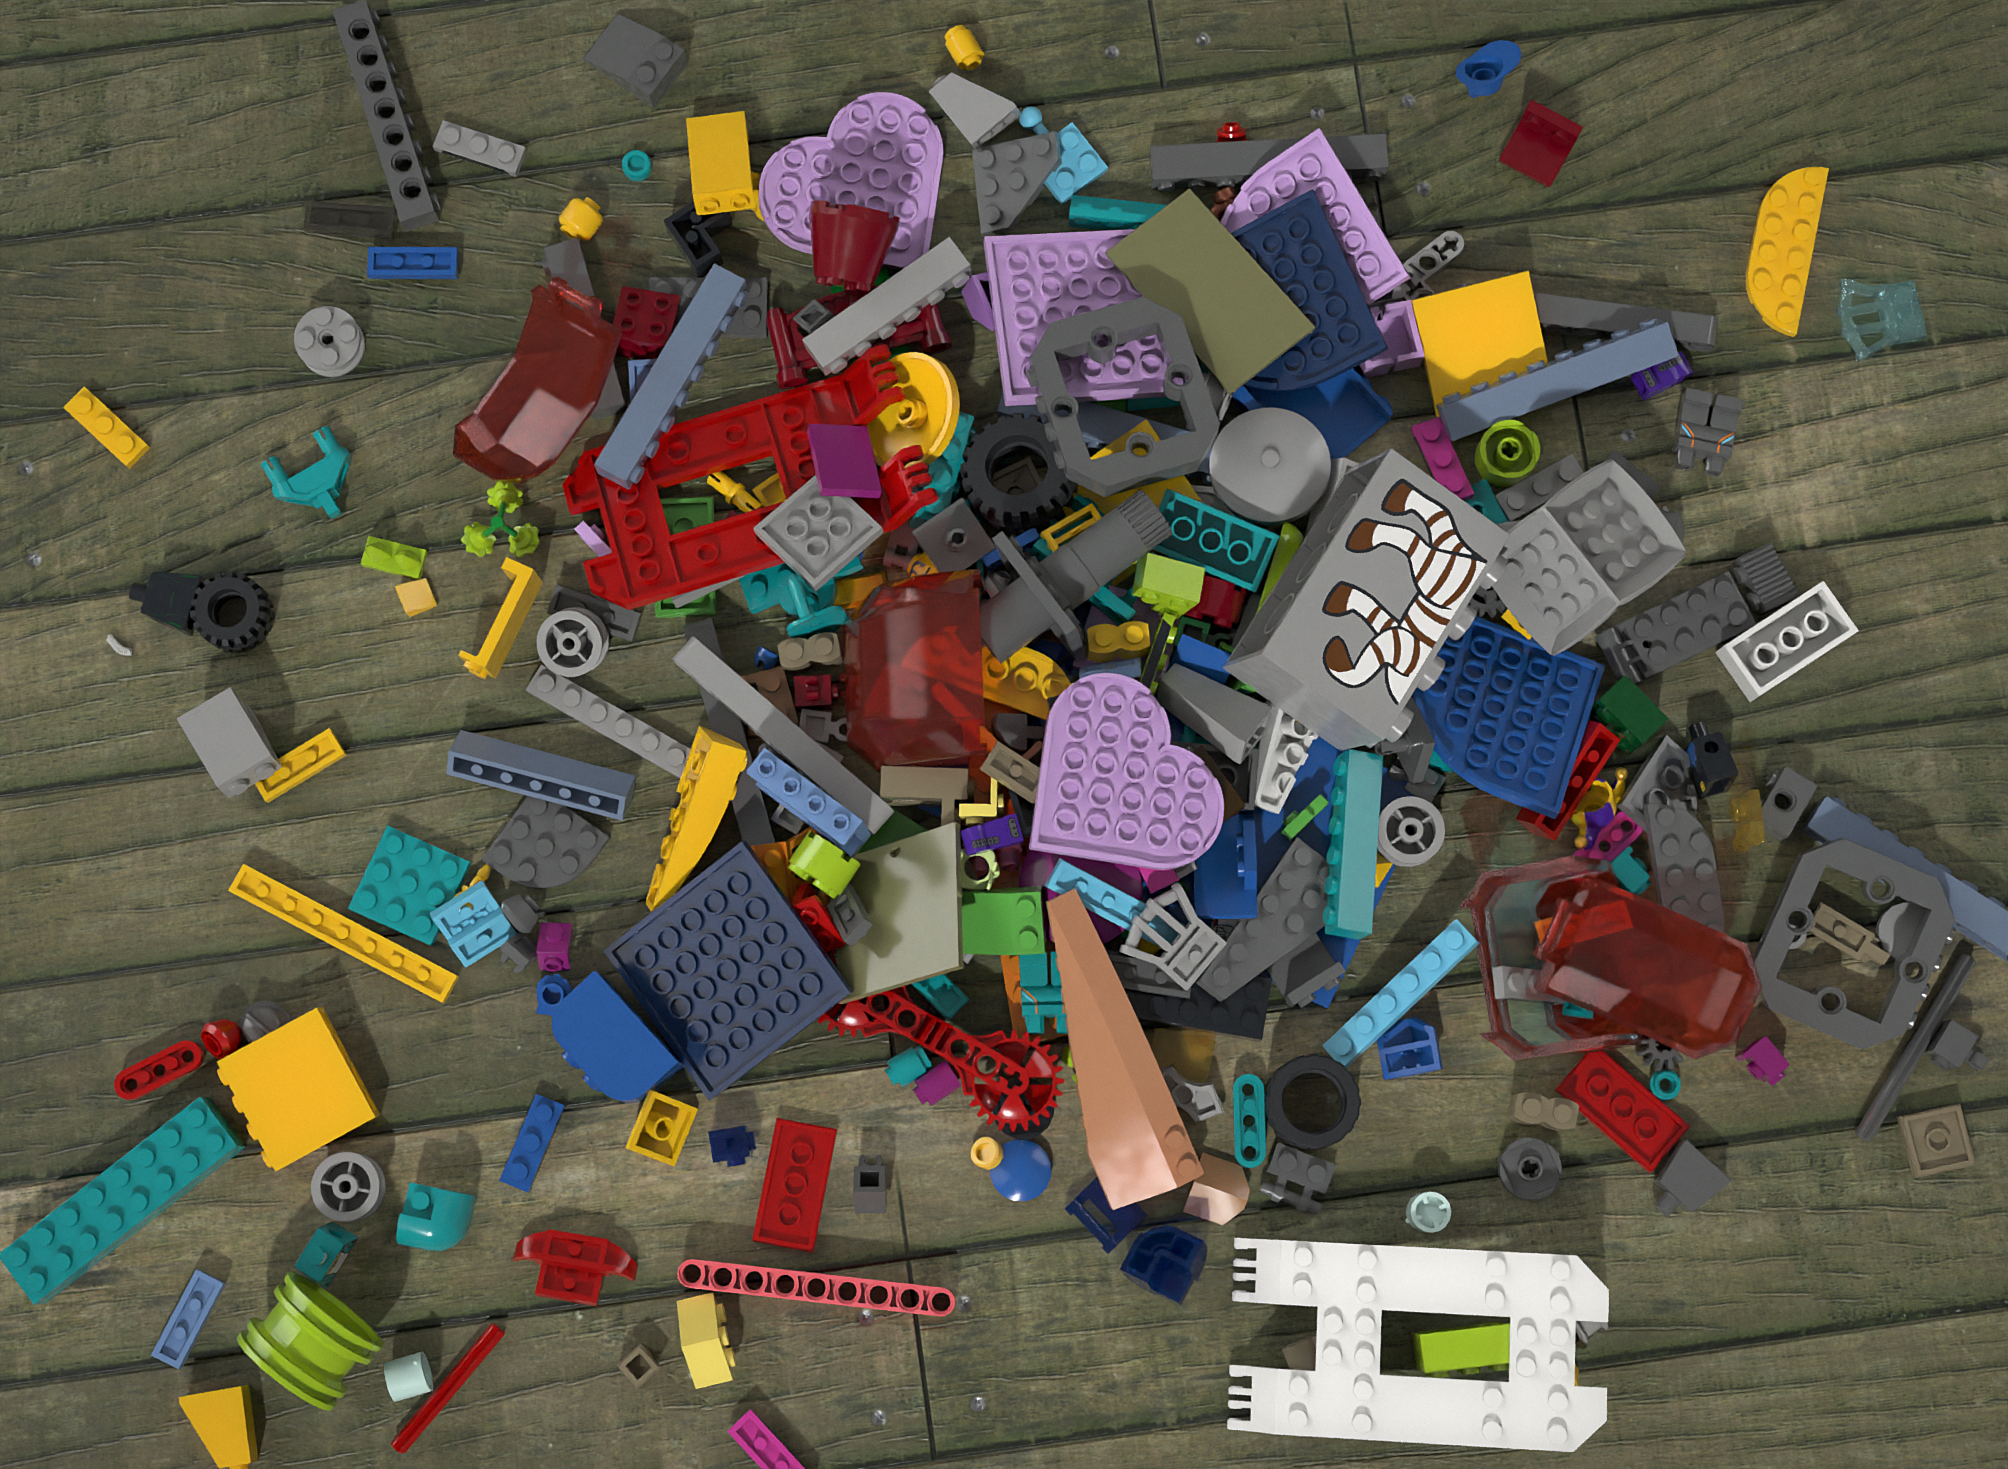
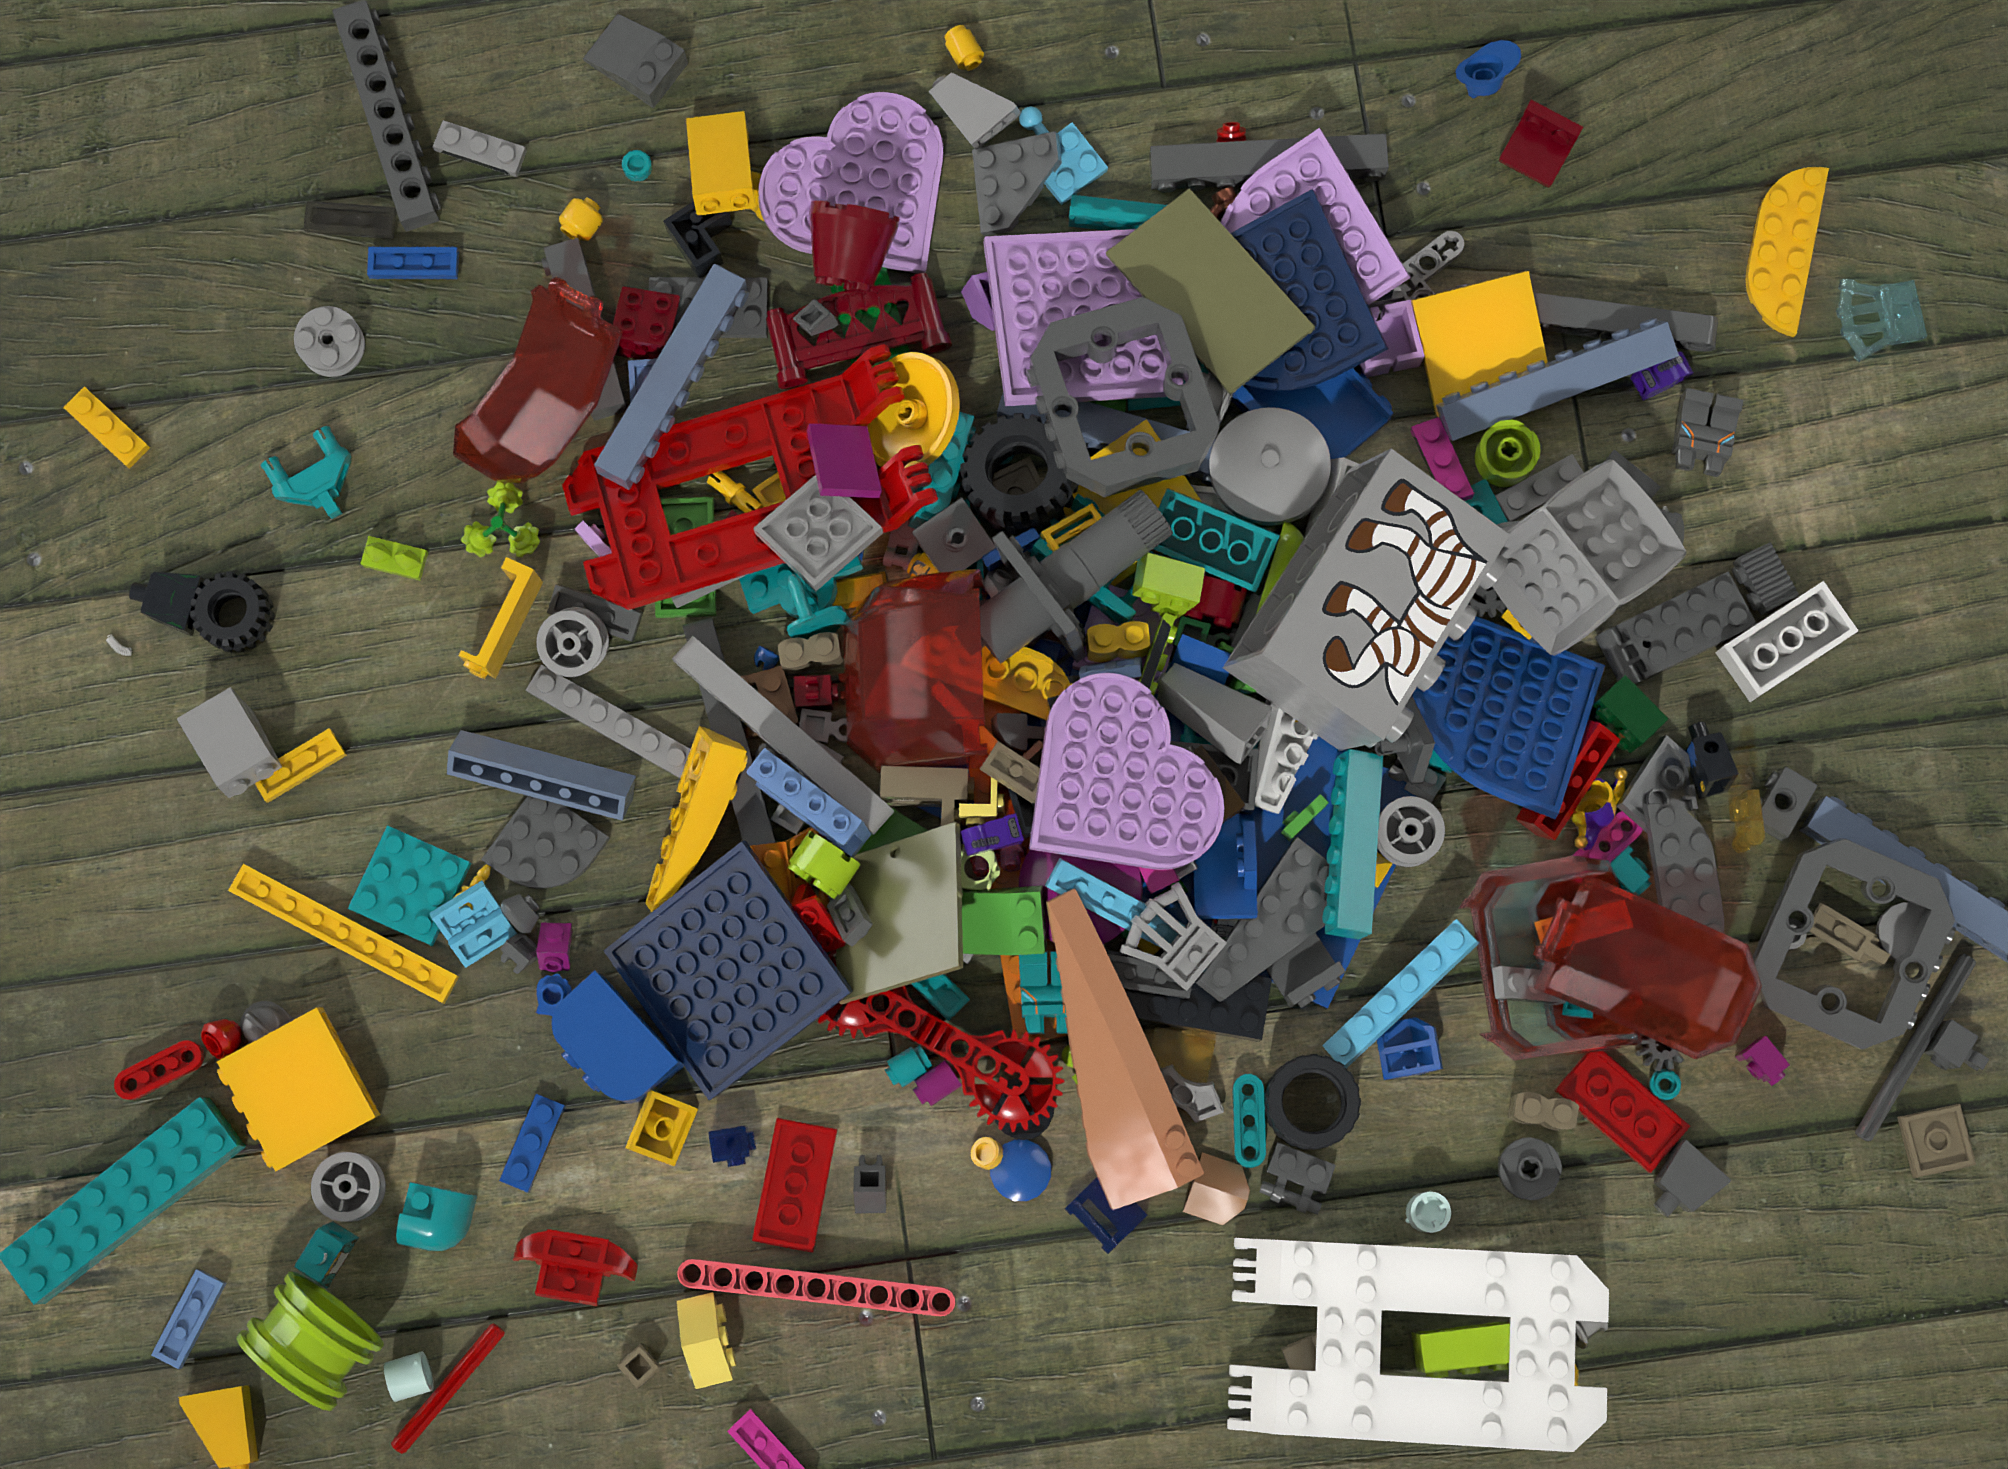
yellow slope [395,578,438,617] -> none
light grey brick [802,237,972,376] -> none
clear blue brick [1120,1224,1207,1306] -> none

